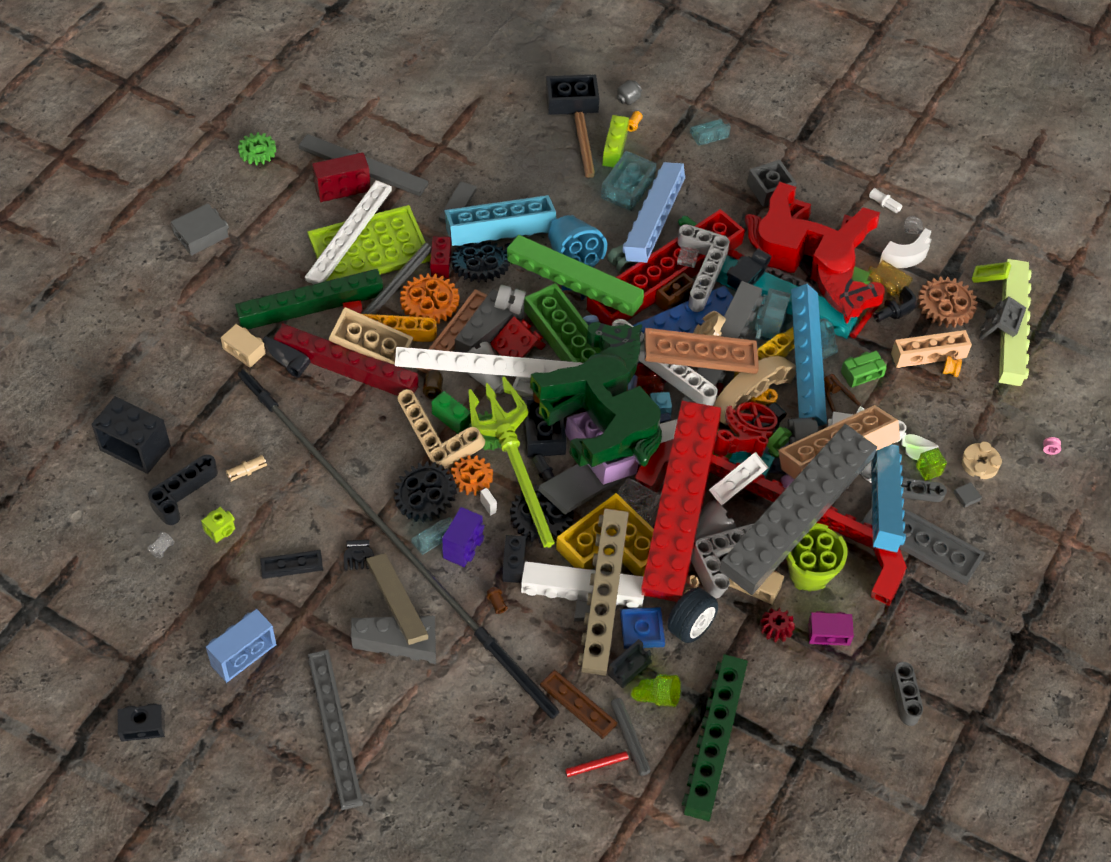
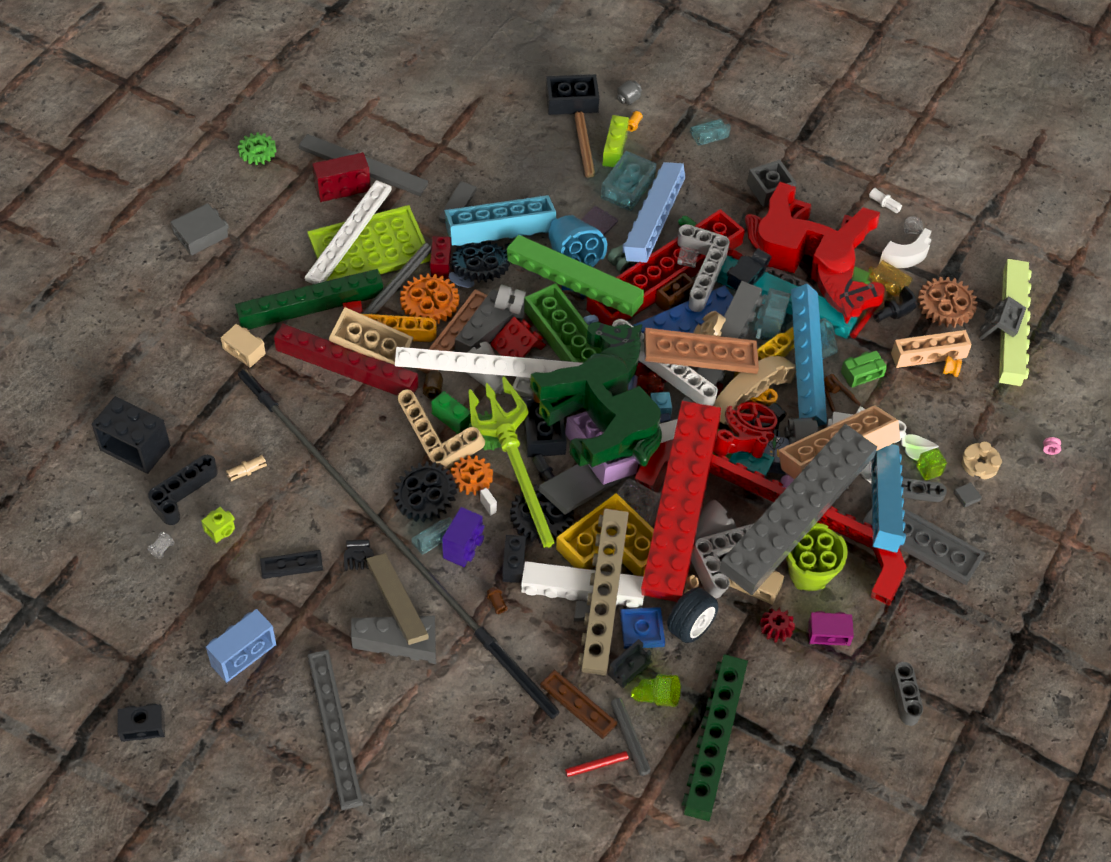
black piece [263,336,311,378] -> none
white plate [709,452,768,506] -> none
bright green bracket [767,427,792,458] -> none
lime tile [972,262,1011,283] -> none
none -> sand blue piece [448,272,474,288]
none -> clear purple piece [581,206,618,235]

